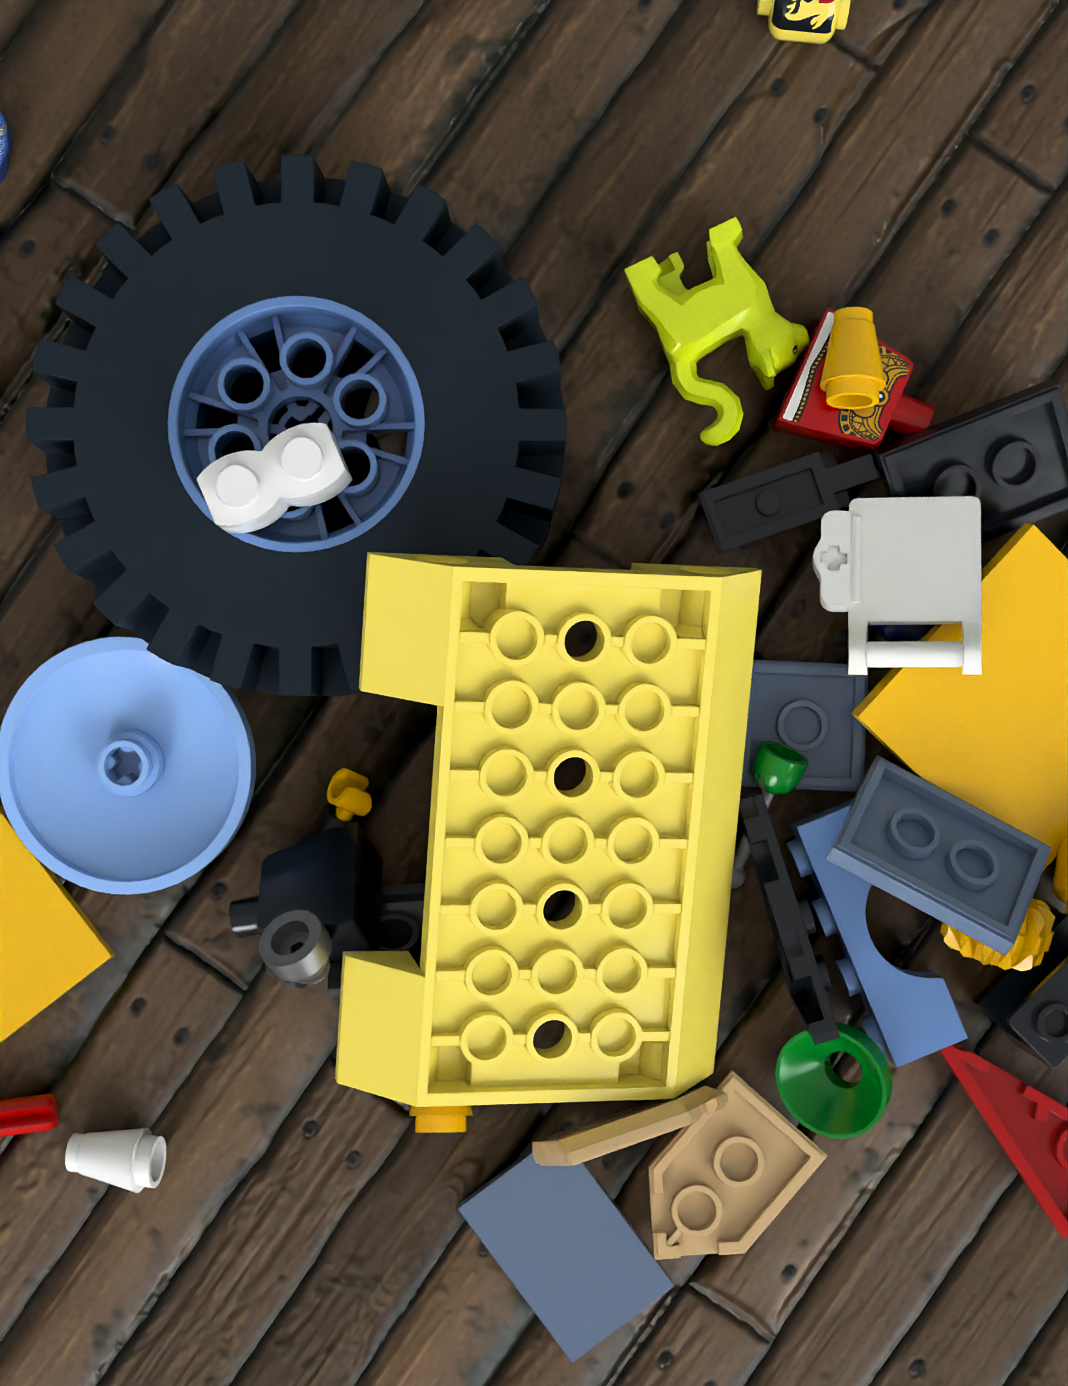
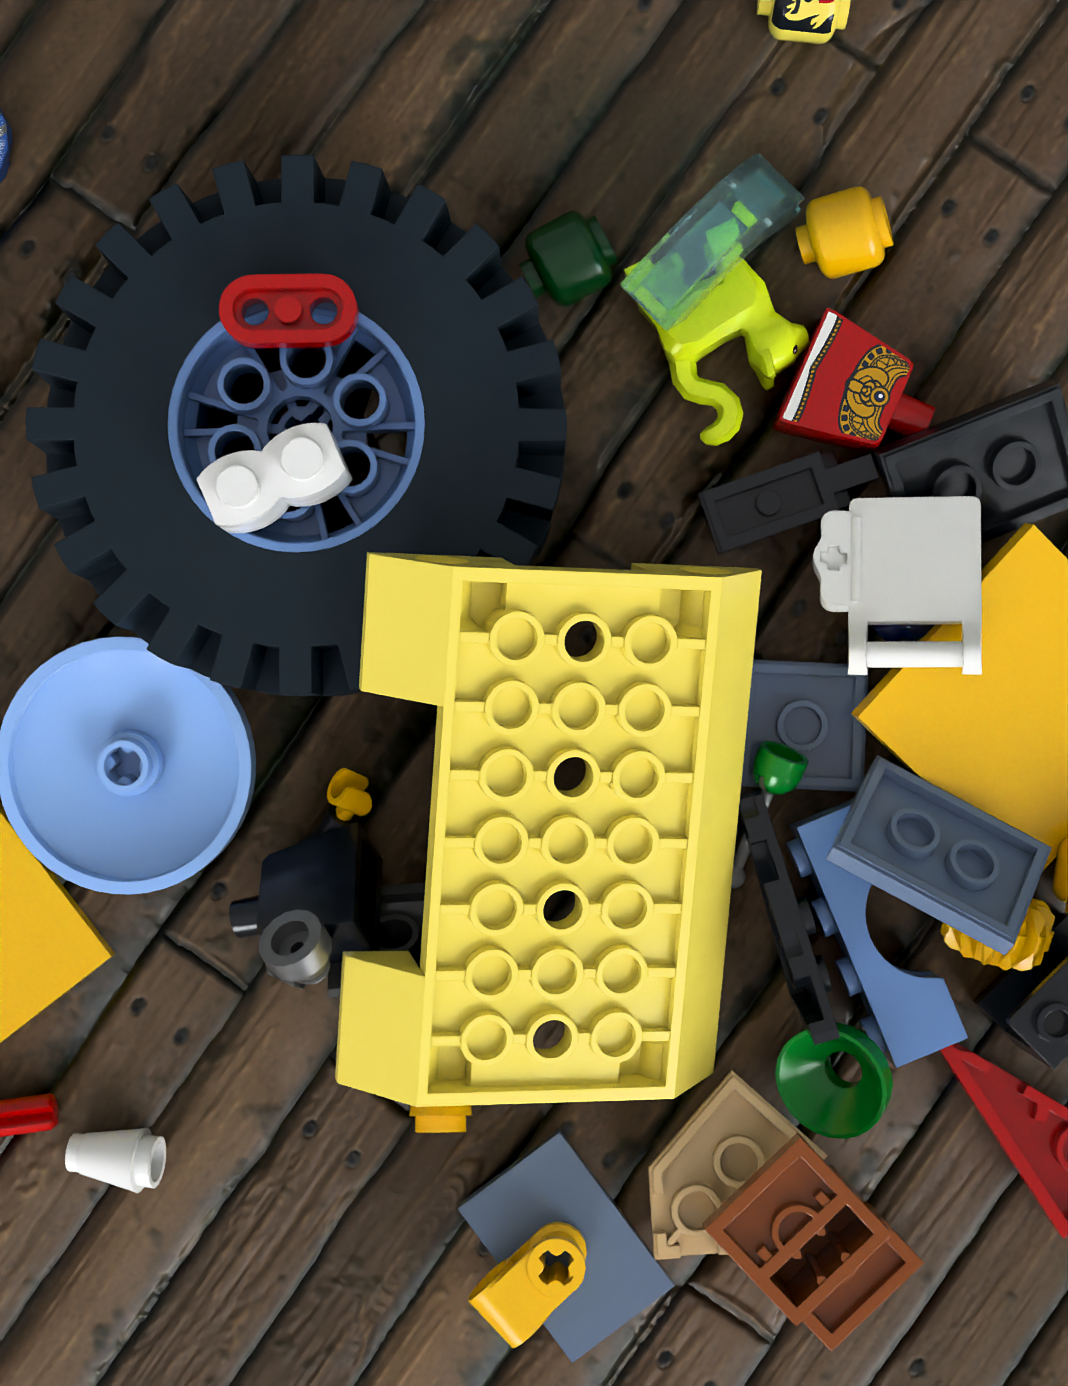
tan tile [532,1086,729,1166] -> none
yellow cone [820,307,886,409] -> none
none -> red plate [219,273,359,348]
none -> yellow piece [467,1221,587,1348]
none -> dark green head [519,211,618,307]
none -> clear light blue arch [620,153,805,331]
none -> dark orange bracket [702,1132,924,1352]
none -> yellow head [795,187,894,279]

